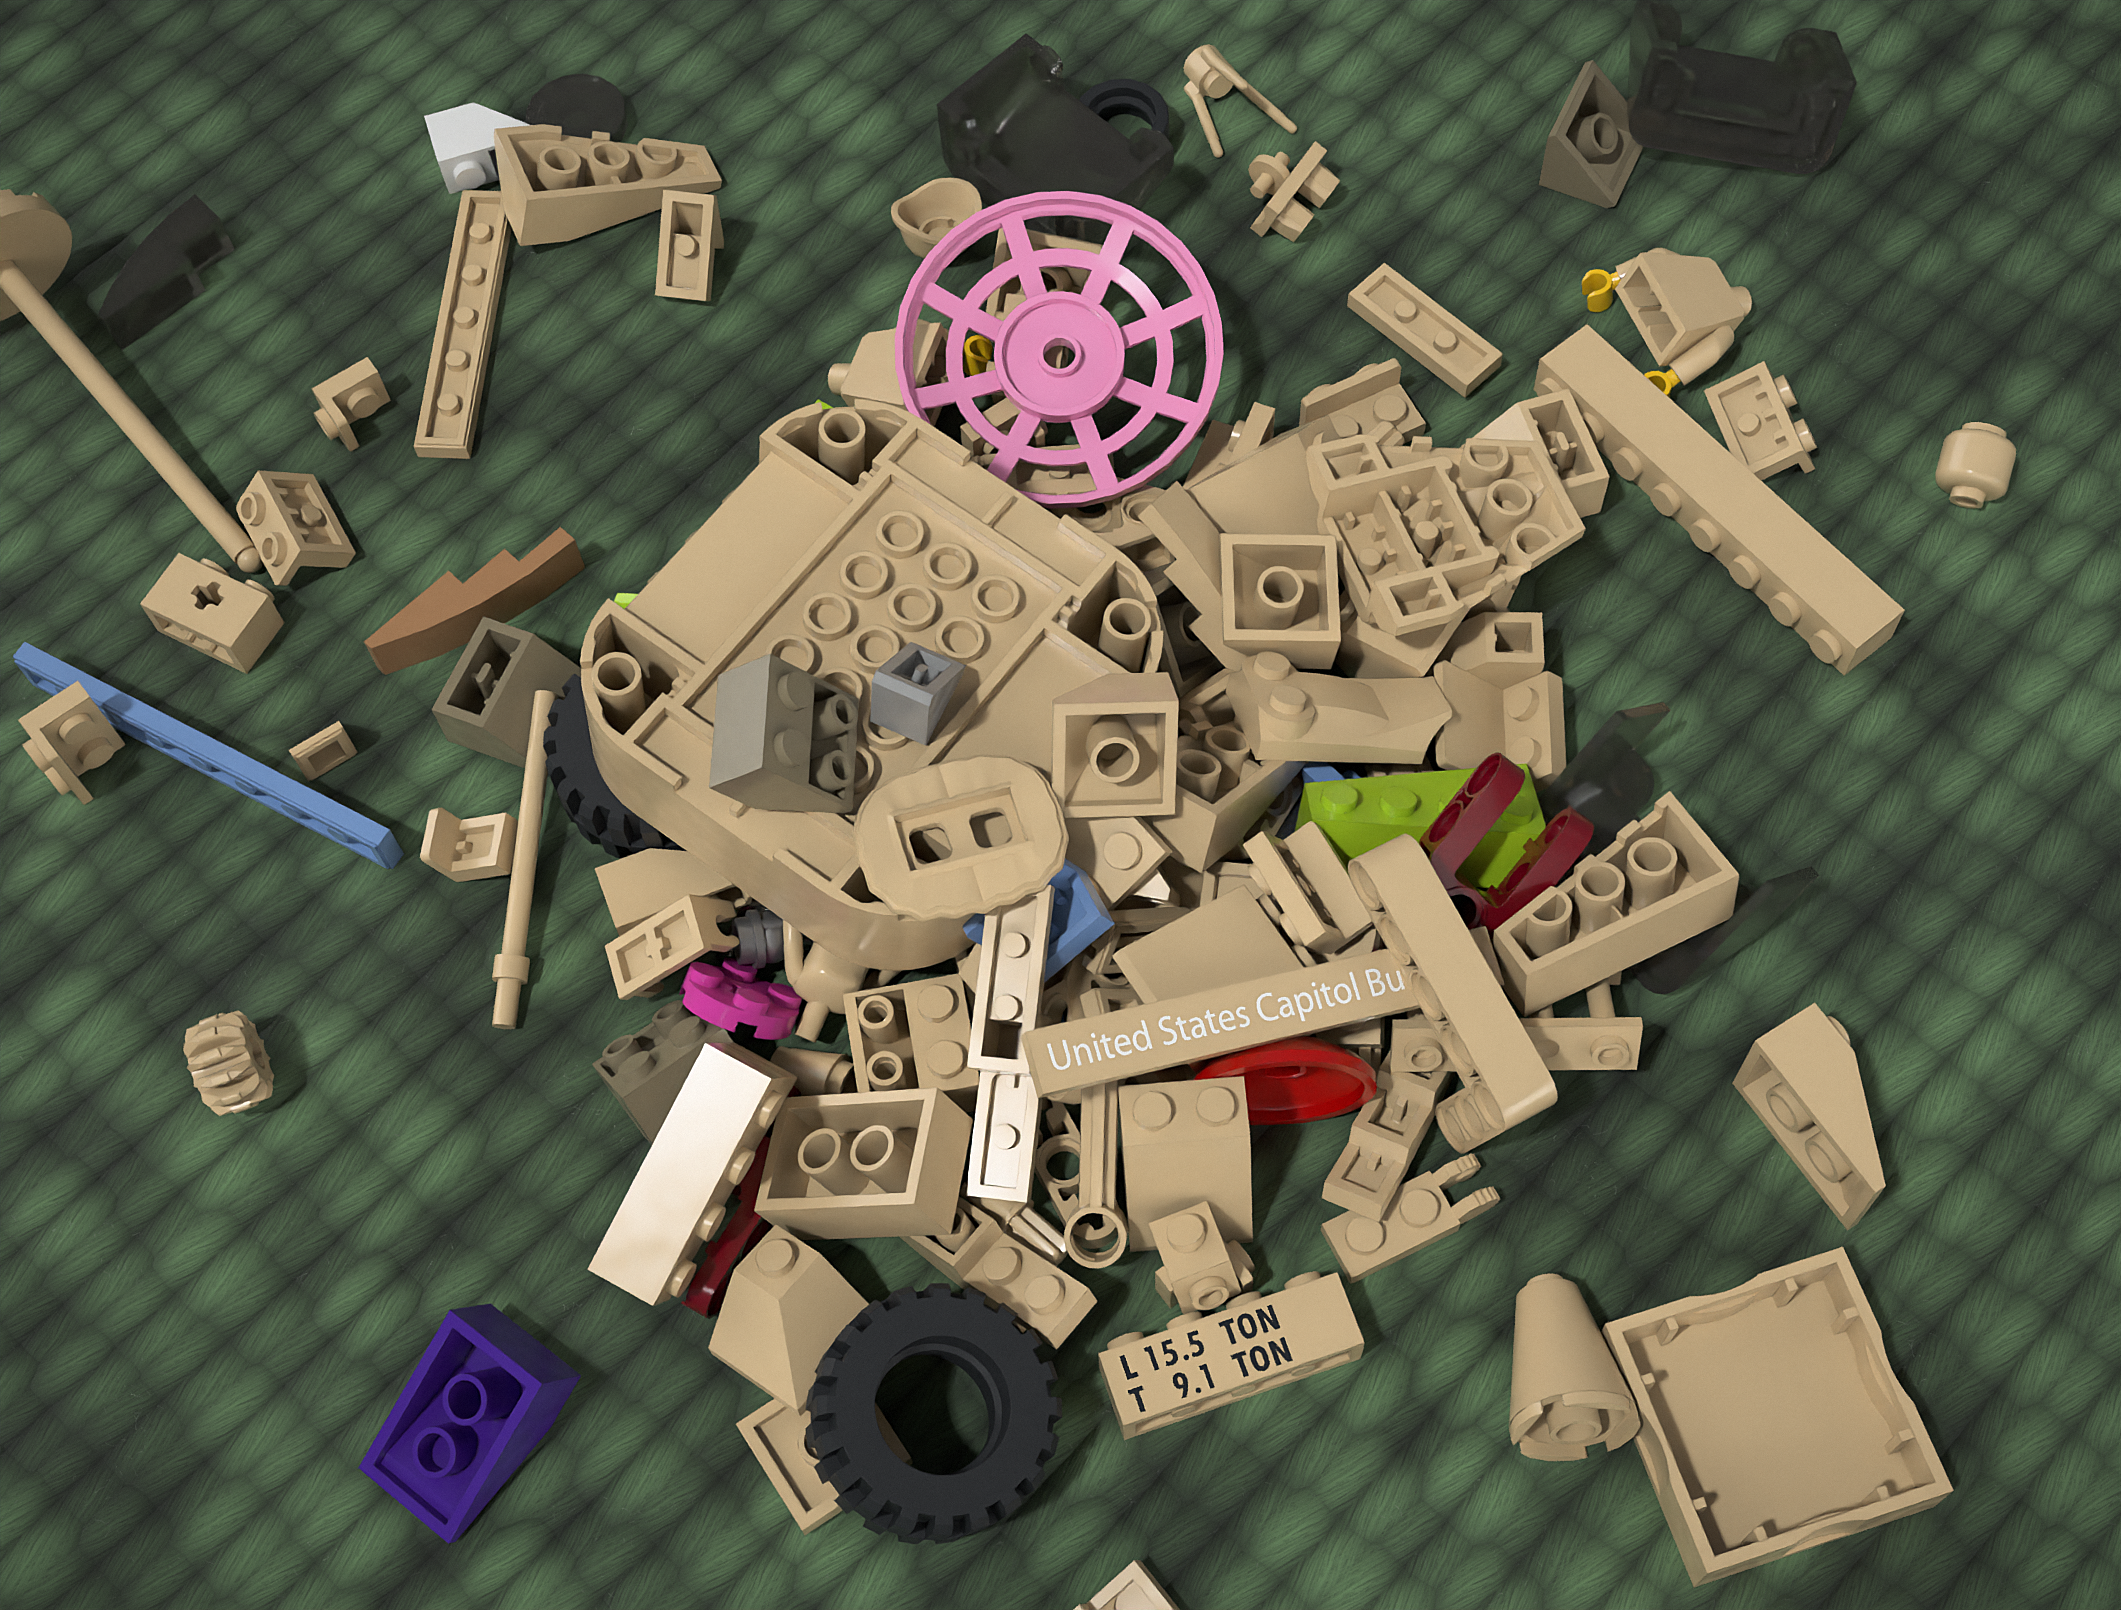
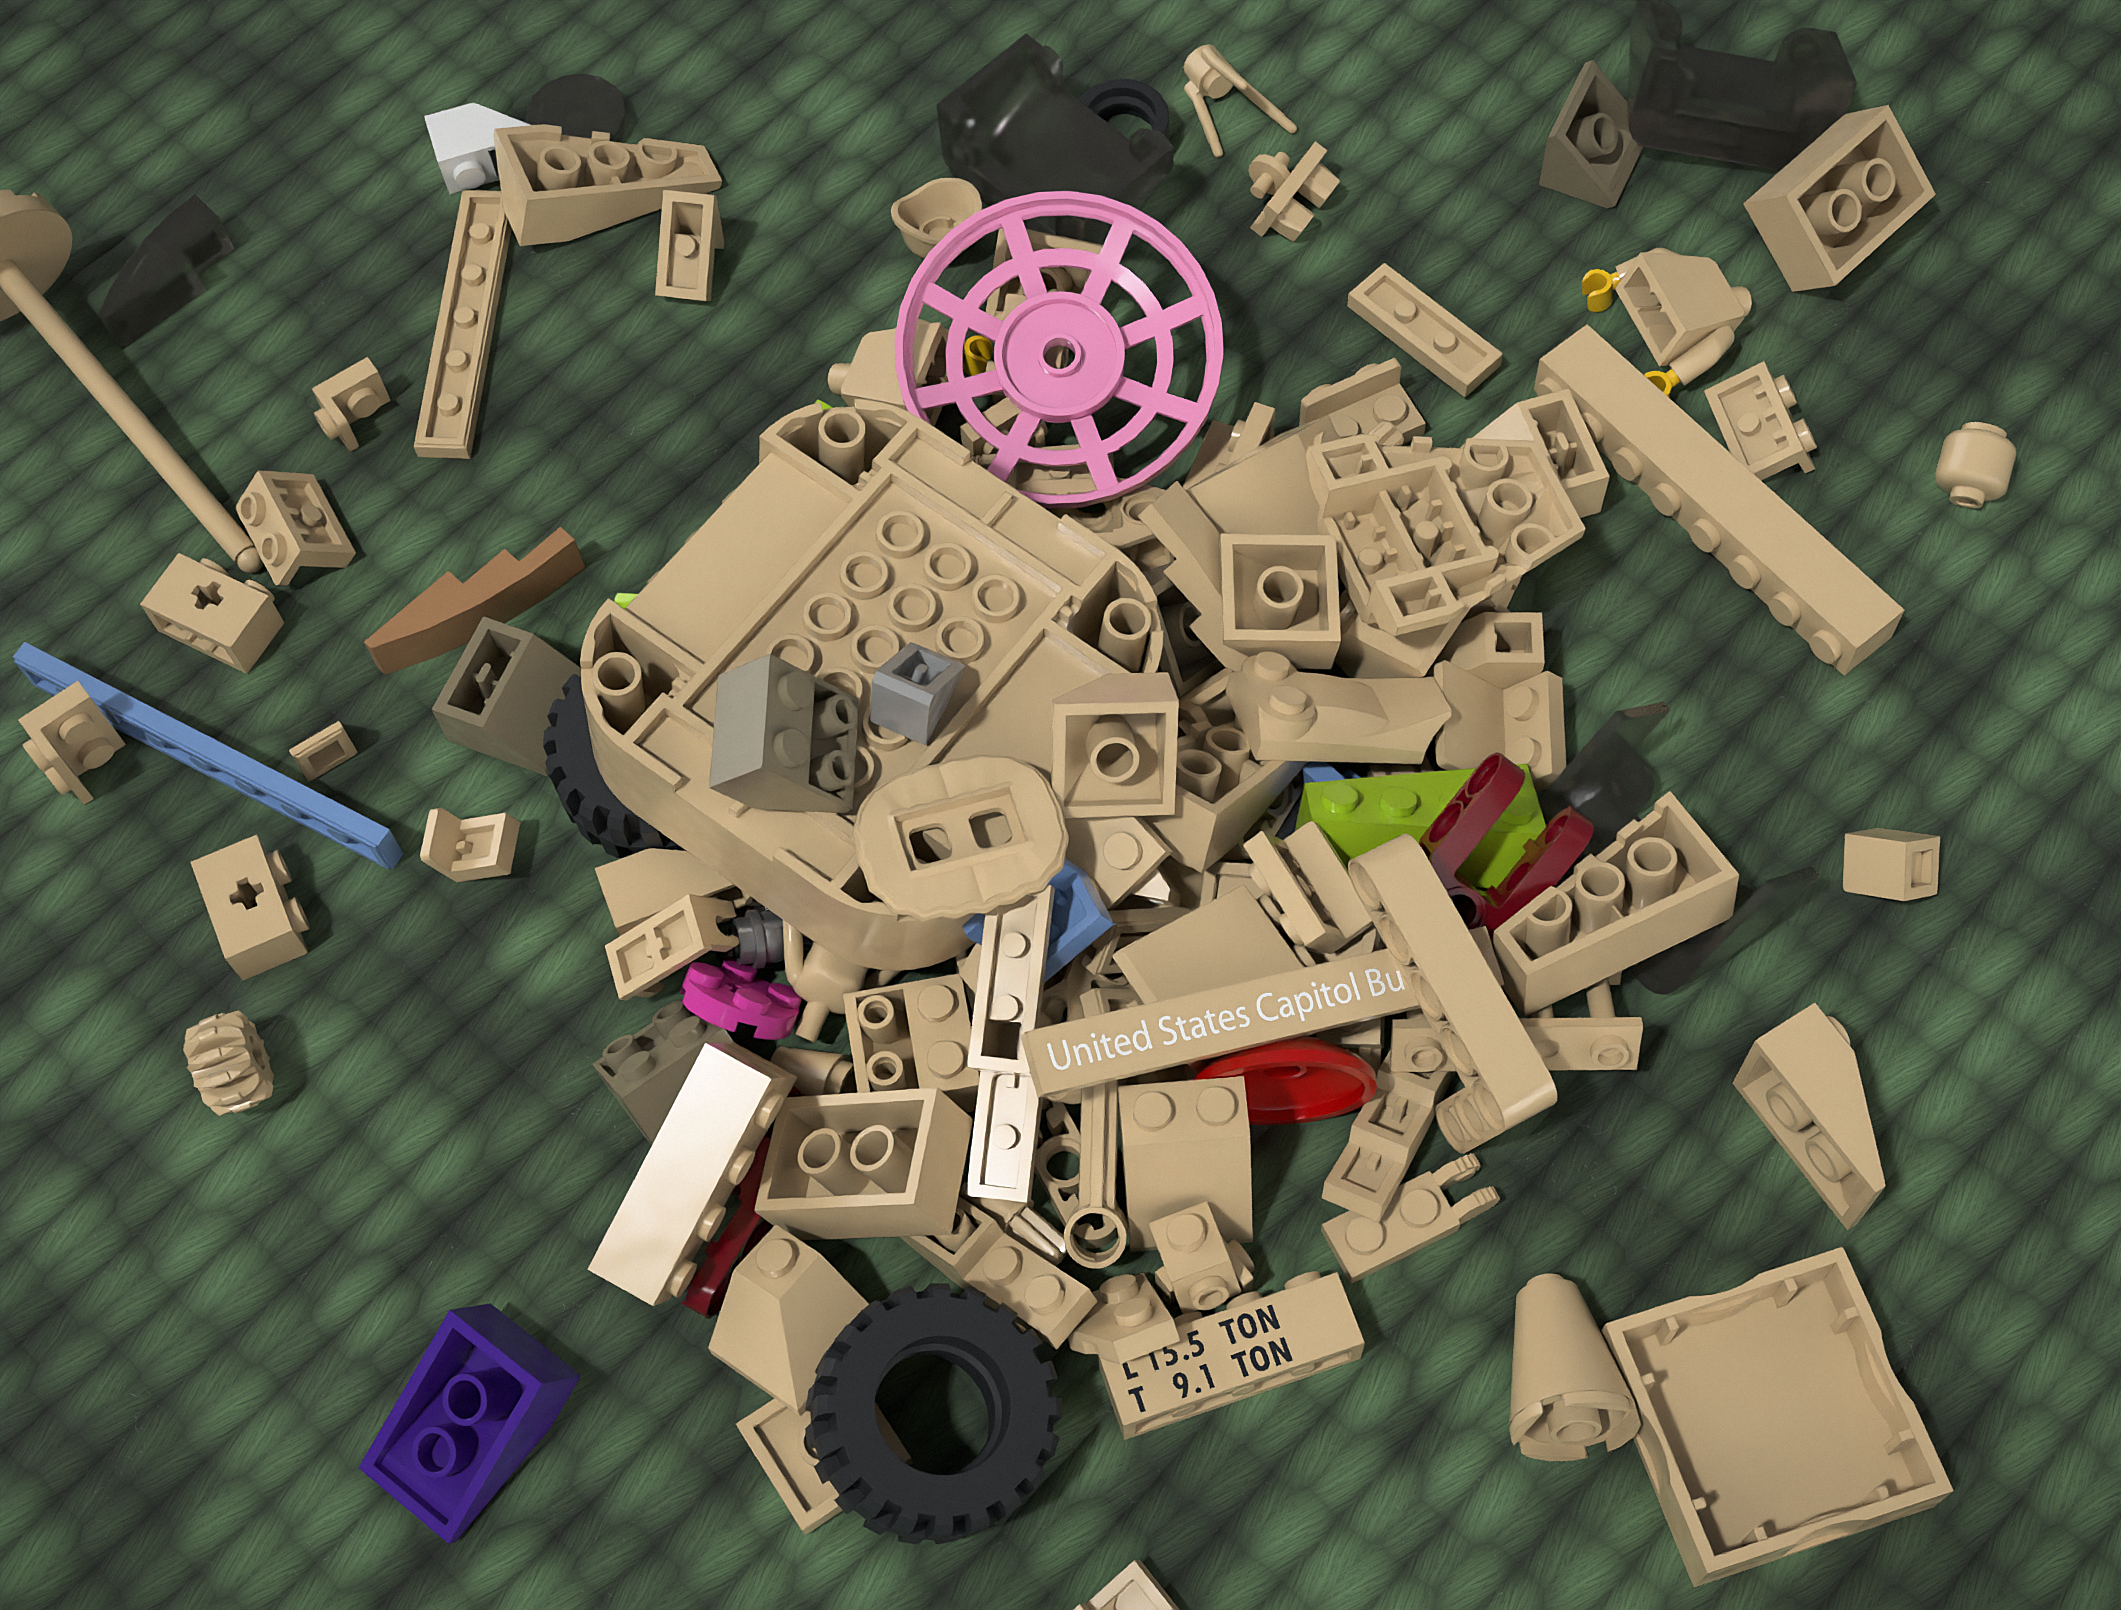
tan bar [492,690,558,1029] -> none
none -> tan brick [191,834,310,981]
none -> tan wing [1040,1273,1180,1364]
none -> tan brick [1743,105,1936,292]
none -> tan panel [1843,828,1940,901]

